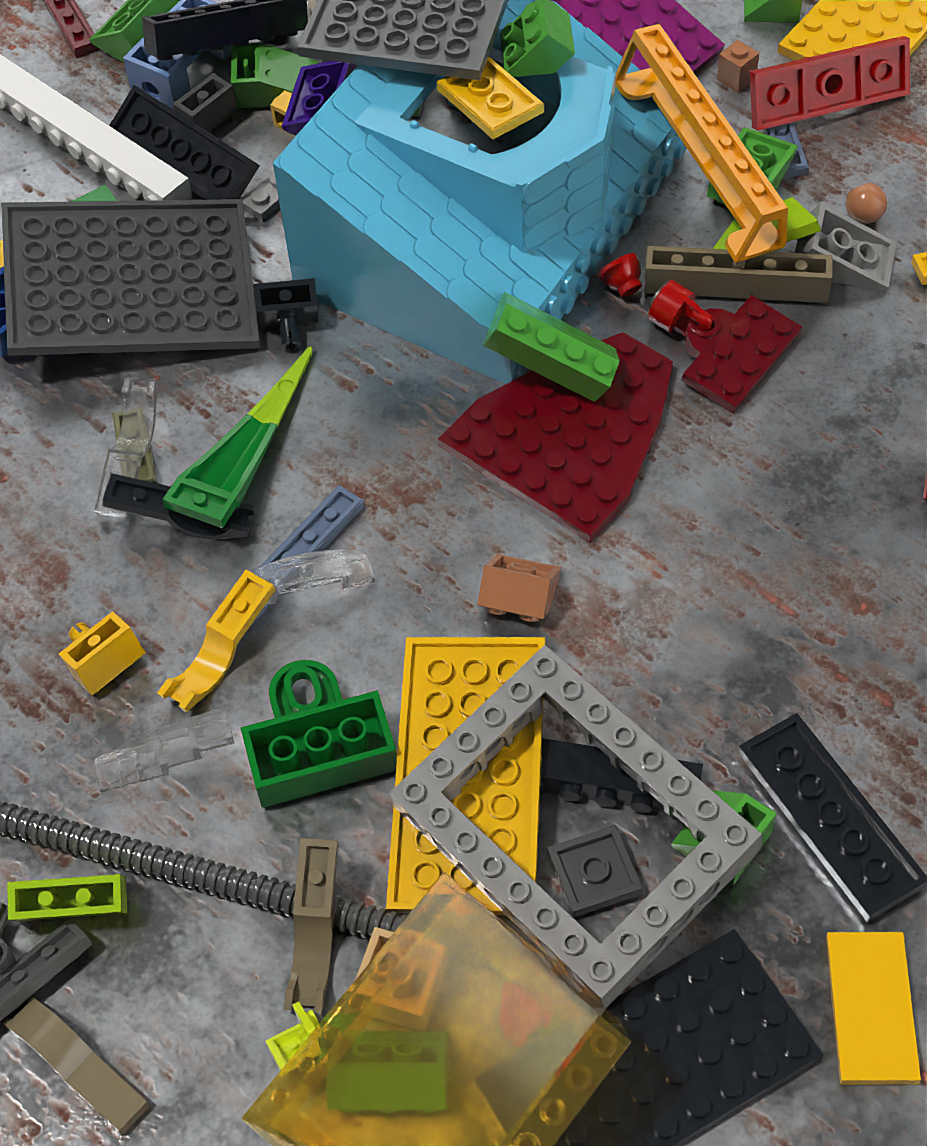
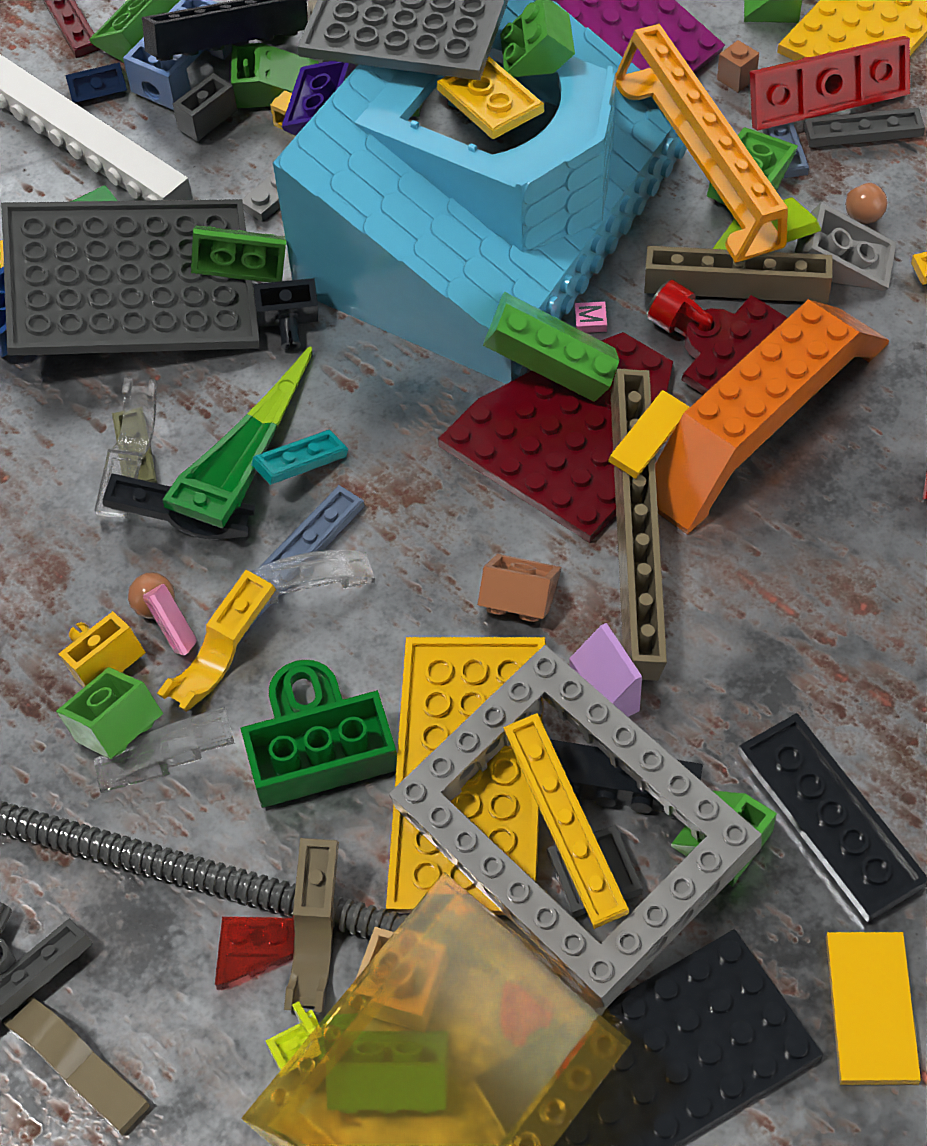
lime brick [7,874,127,922] -> none
black plate [109,85,260,200] -> none
red piece [598,253,643,298] -> none
none -> bright green brick [56,667,163,759]
none -> dark blue panel [65,62,127,103]
none -> nougat piece [128,572,175,619]
none -> bright pink slope [143,584,197,656]
none -> bright green slope [191,225,286,283]
none -> clear red wing [215,916,295,990]
none -> teal tile [251,429,348,485]
none -> yellow tile [503,713,629,929]
none -> lavender slope [569,623,642,717]
none -> bright pink tile [575,302,607,333]
none -> yellow tile [608,390,690,479]
none -> dark tan brick [610,369,667,681]
none -> orange slope [655,299,889,535]
none -> dark grey plate [804,108,925,147]

